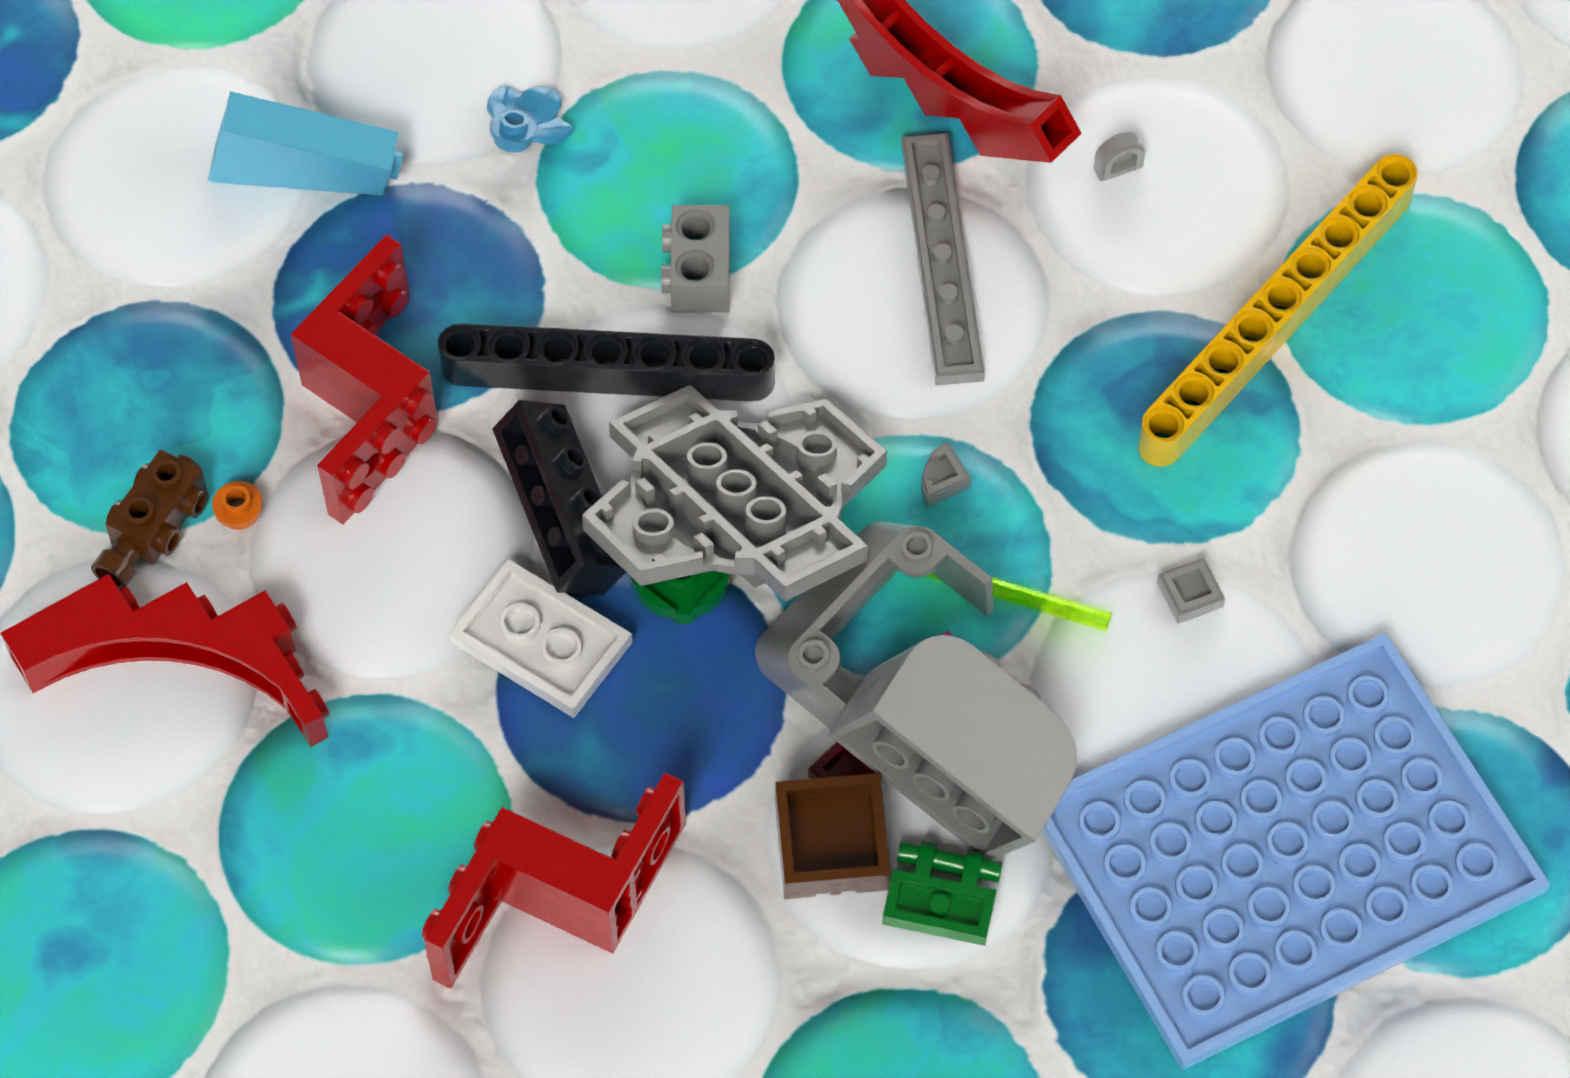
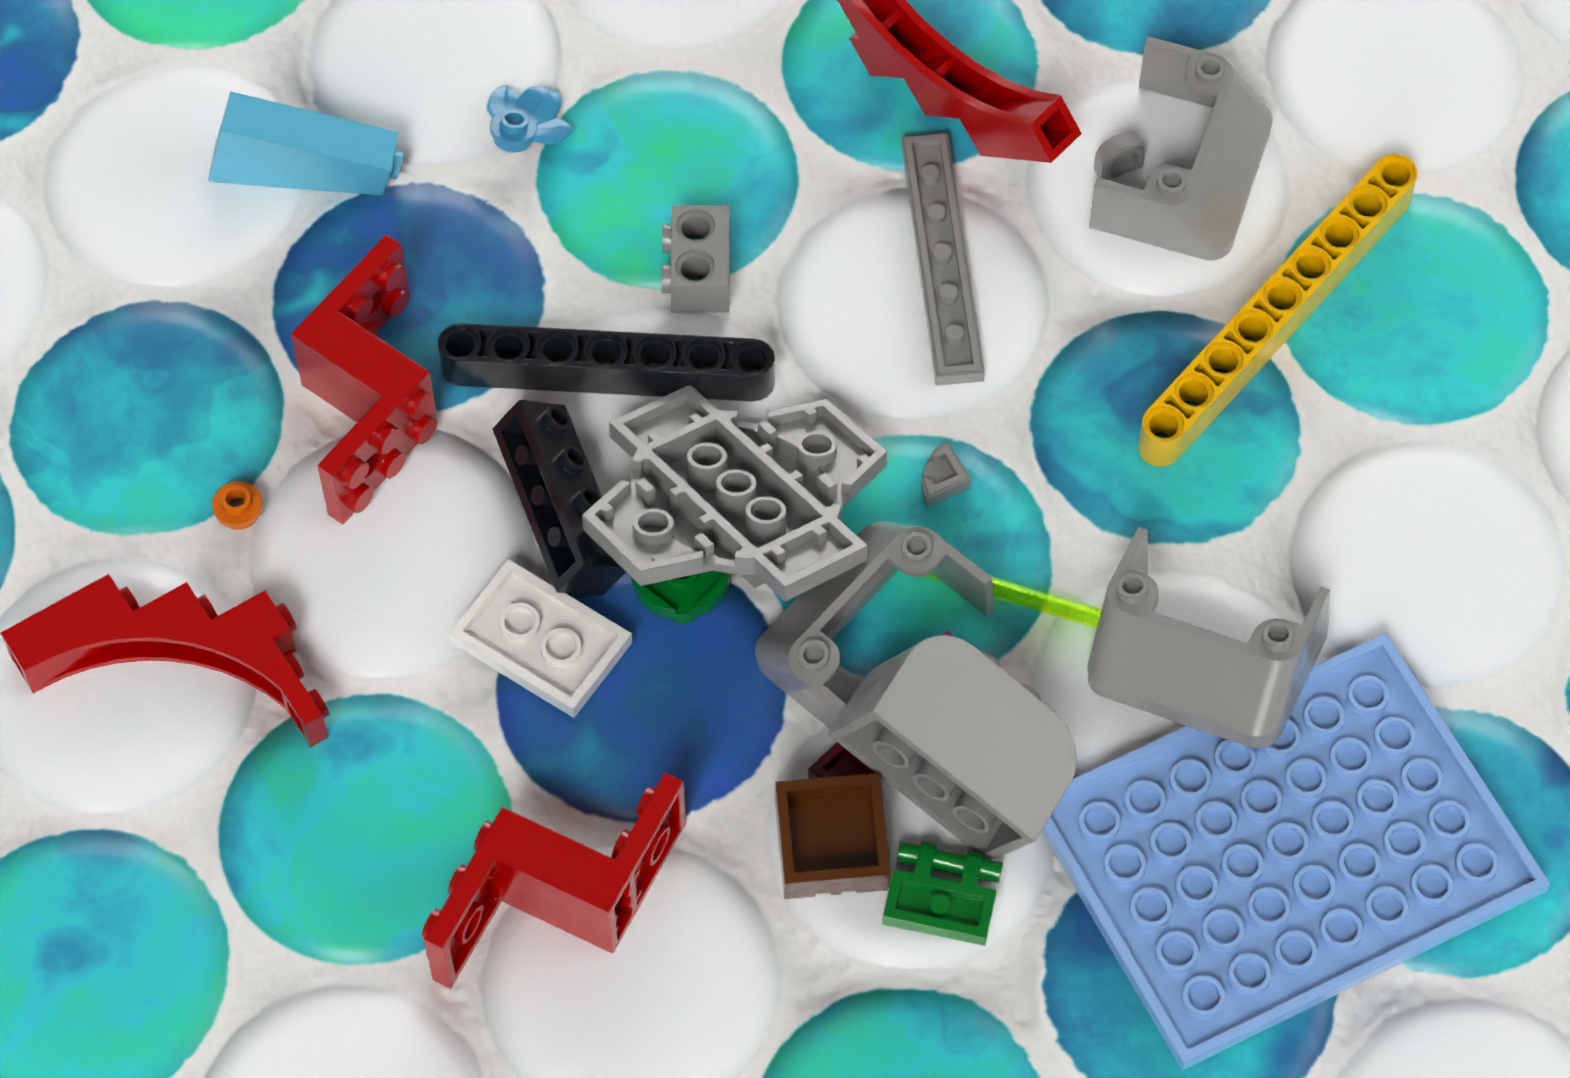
reddish brown brick [91,449,209,590] -> none
light grey tile [1157,558,1225,624] -> none
none -> light grey windscreen [1087,527,1330,748]
none -> light grey windscreen [1089,36,1273,260]

